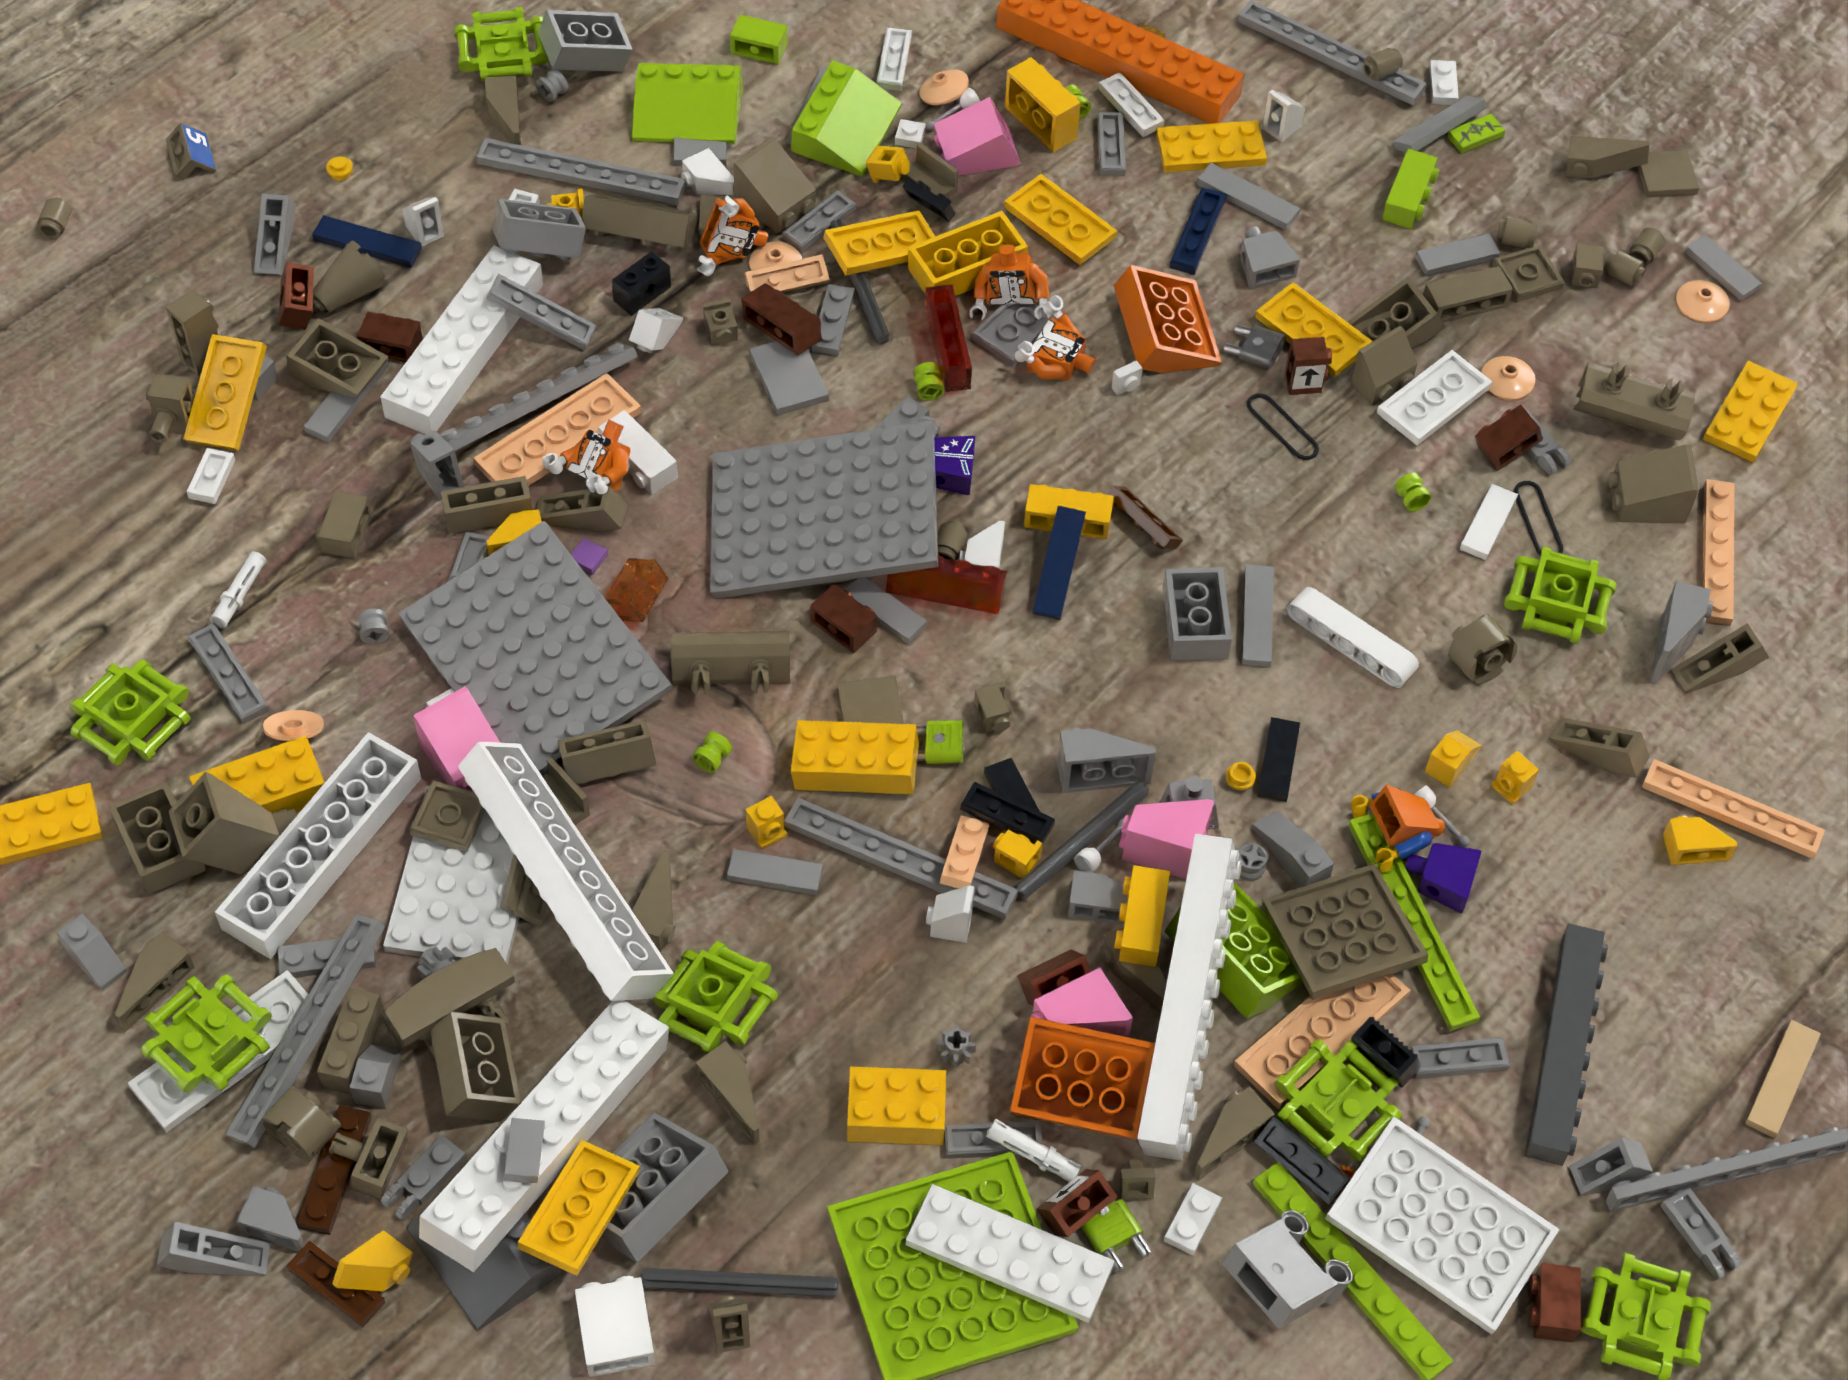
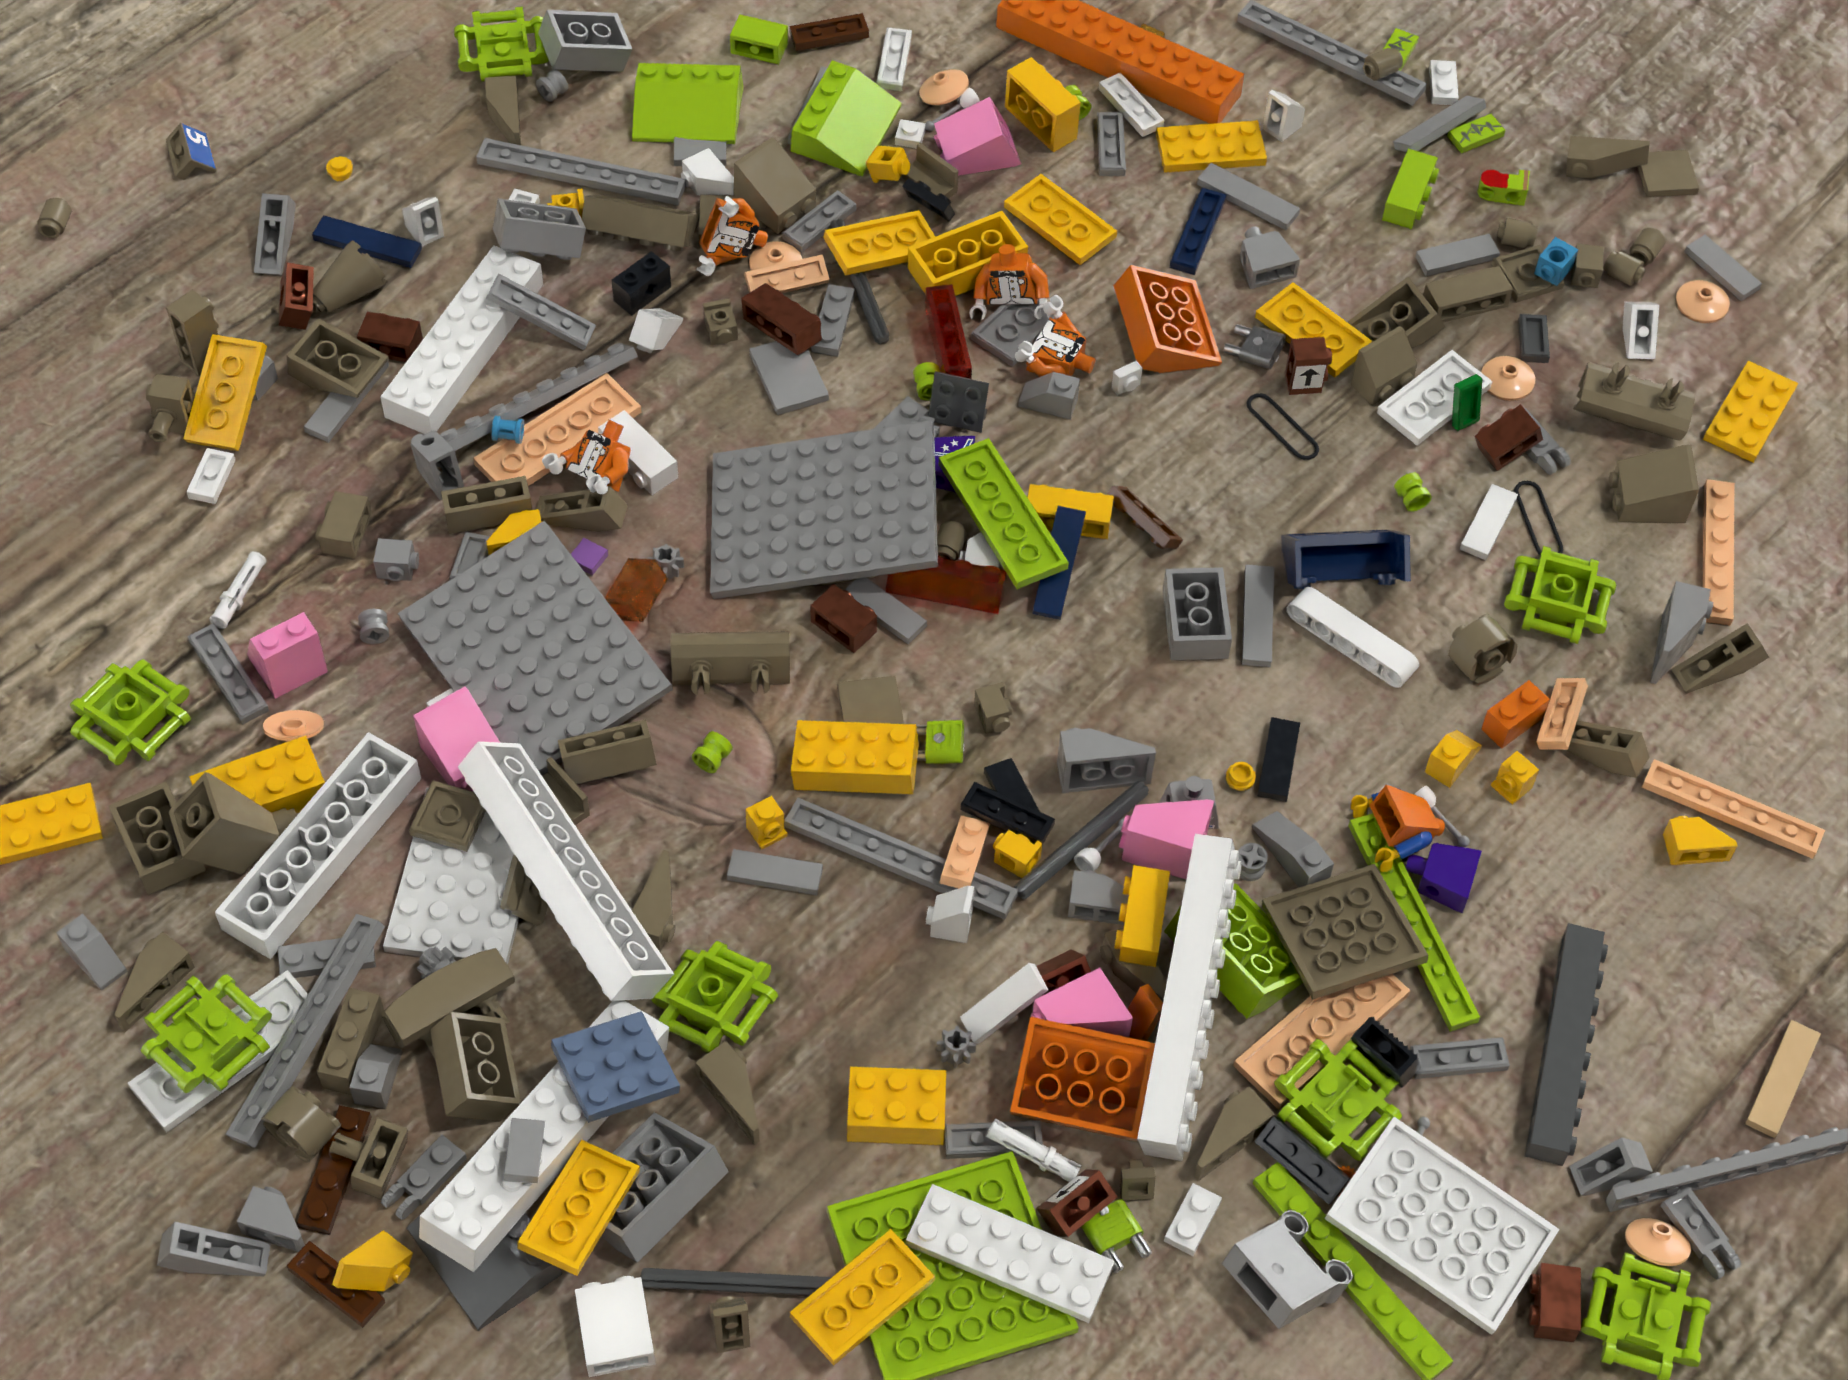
none -> bright pink slope [247,612,328,699]
none -> light grey brick [373,538,419,581]
none -> dark azure bush [491,416,525,444]
none -> sand blue plate [551,1011,680,1123]
none -> light grey gear [648,544,684,581]
none -> reddish brown plate [789,13,869,51]
none -> yellow plate [790,1229,935,1365]
none -> dark grey hinge [929,371,989,433]
none -> lime plate [938,438,1069,589]
none -> white tile [960,963,1048,1044]
none -> light grey slope [1018,372,1080,420]
none -> orange tile [1128,984,1163,1041]
none -> dark blue windscreen [1281,530,1411,589]
none -> lime tile [1383,28,1419,71]
none -> green tile [1452,374,1482,431]
none -> lime leg [1477,169,1530,206]
none -> orange brick [1481,680,1550,749]
none -> dark grey tile [1518,314,1550,363]
none -> dark azure brick [1534,237,1579,286]
none -> light nougat plate [1536,678,1588,750]
none -> white slope [1623,301,1659,359]
none -> light nougat dish [1625,1218,1691,1266]

